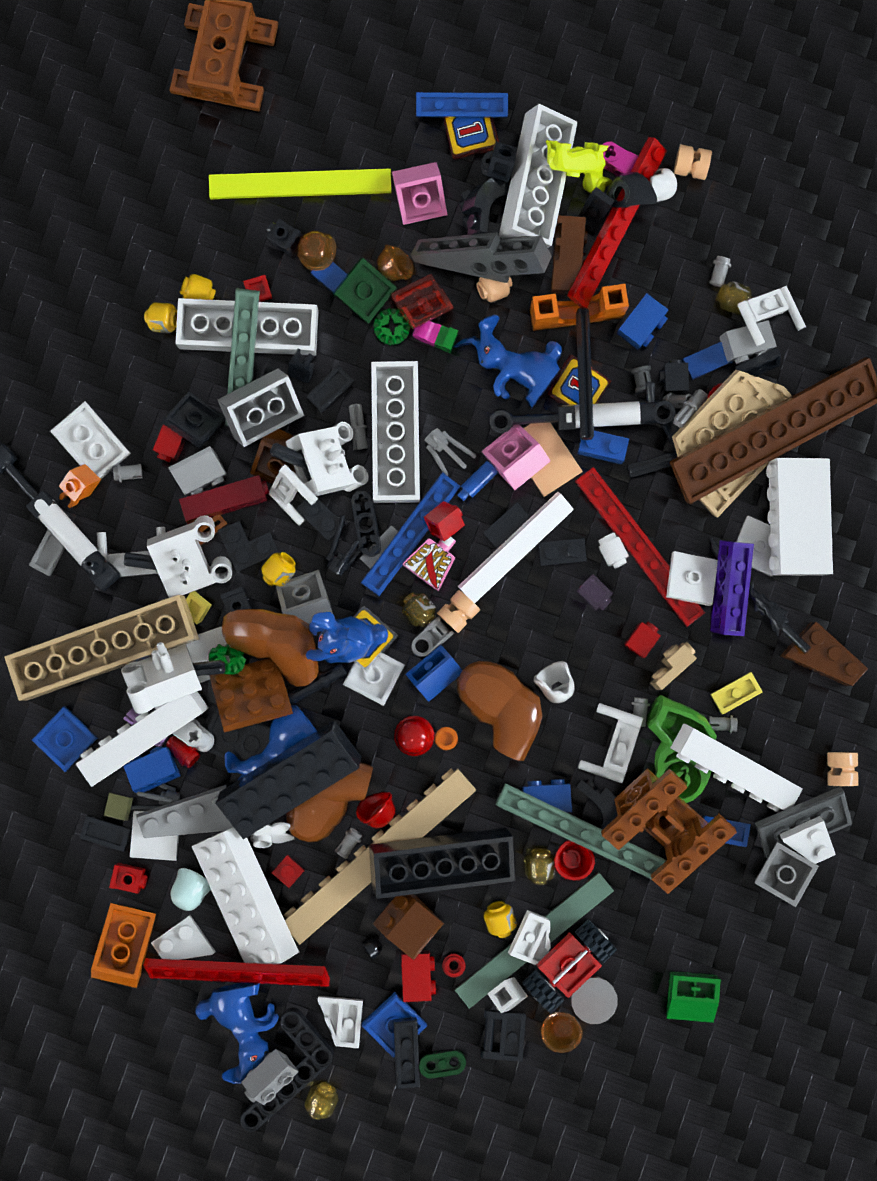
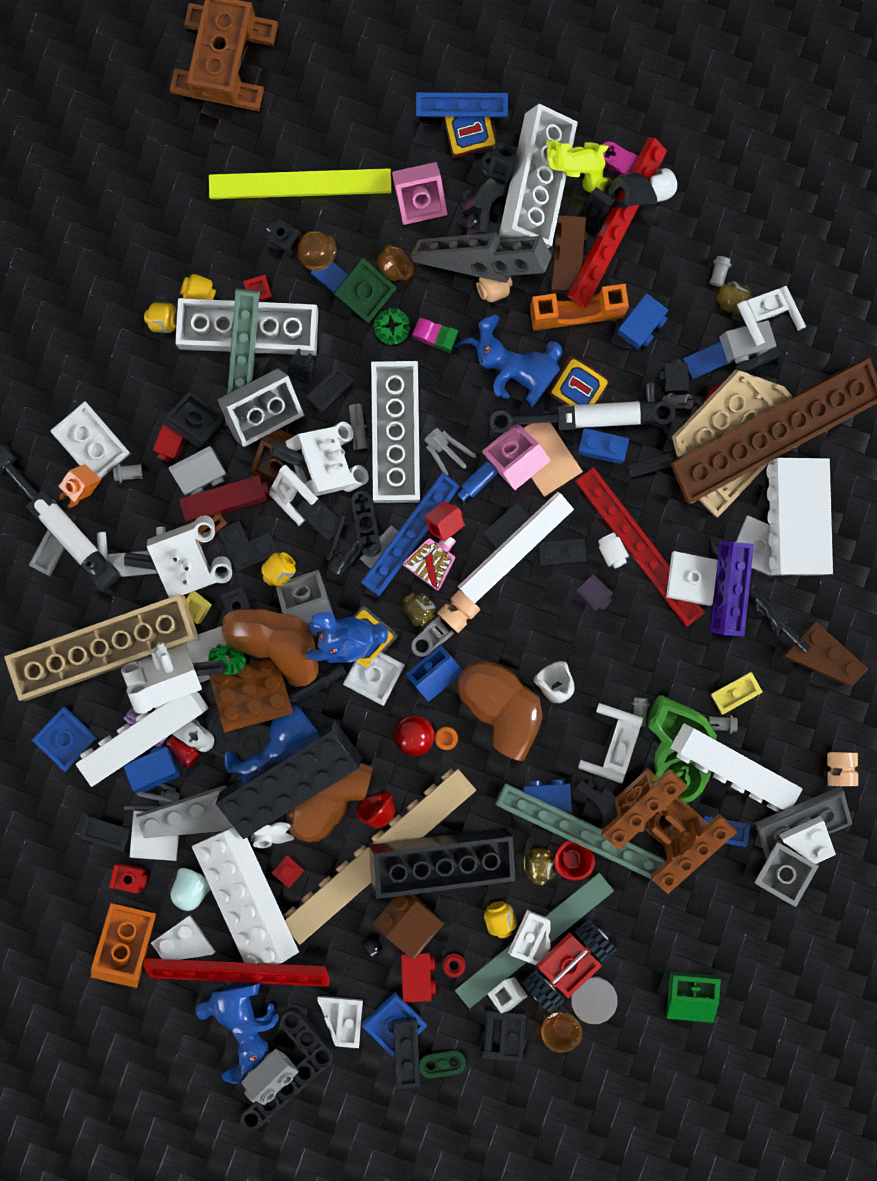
olive tile [104,793,133,821] -> none
clear yellow head [304,1082,338,1120] -> none
light grey pin [335,828,362,859] -> none
clear red slope [391,274,454,329] -> none
black axle [576,308,594,441] -> none
red brick [624,621,661,659] -> none
dark grey bush [631,366,656,393] -> none
tan plate [650,642,697,690] -> none
light grey axle [673,389,708,428] -> none
light nougat wheel [674,144,712,180] -> none

